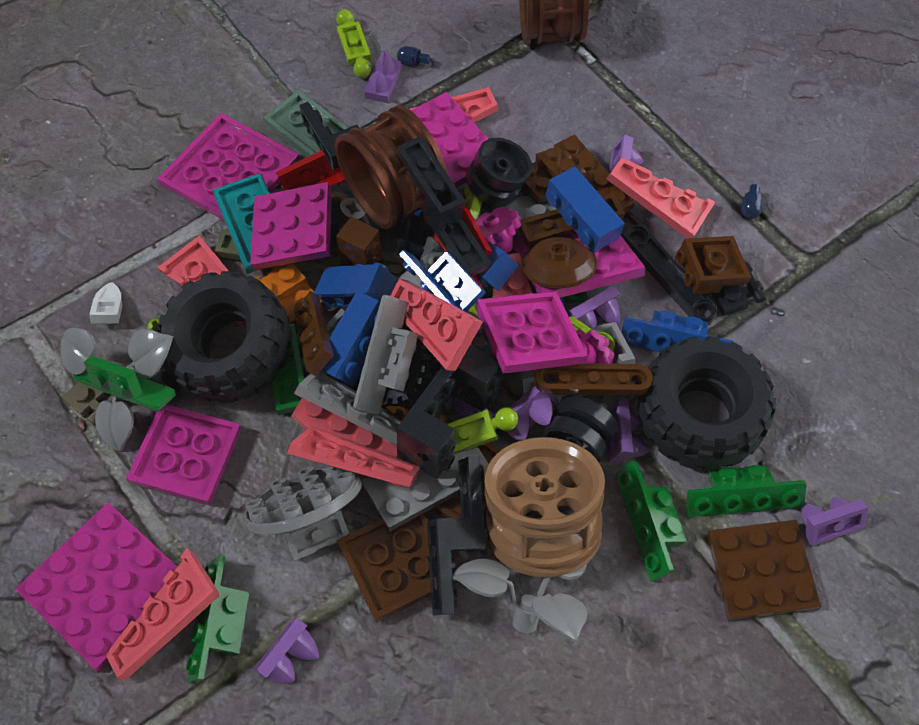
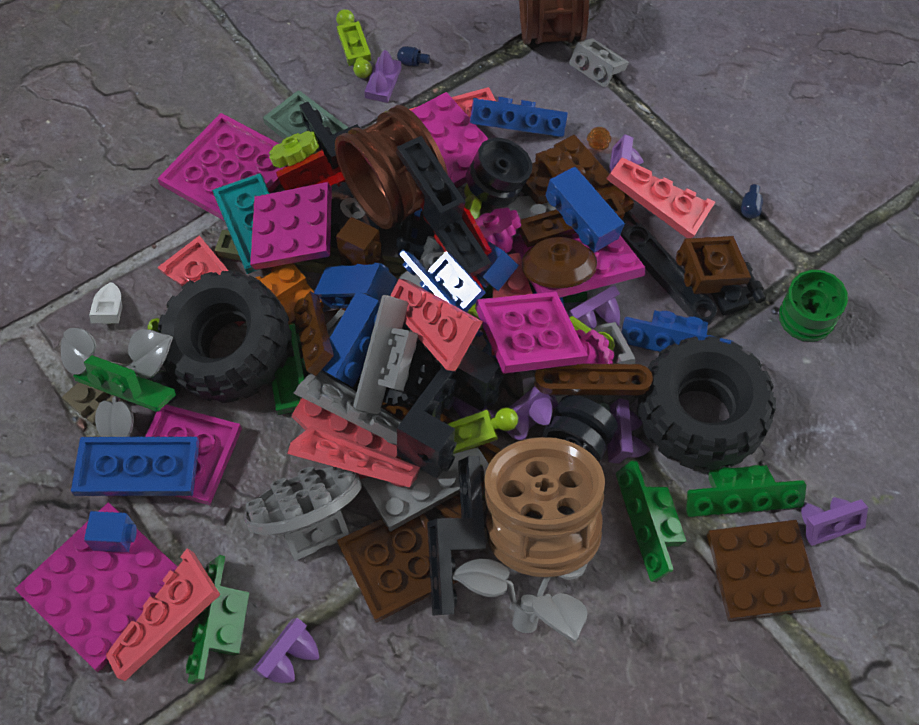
none -> blue plate [71,437,200,496]
none -> blue brick [84,511,137,553]
none -> lime plant [269,131,319,168]
none -> blue bracket [470,97,568,137]
none -> light grey bracket [569,38,629,87]
none -> clear orange plate [587,127,611,150]
none -> green wheel [779,270,848,342]

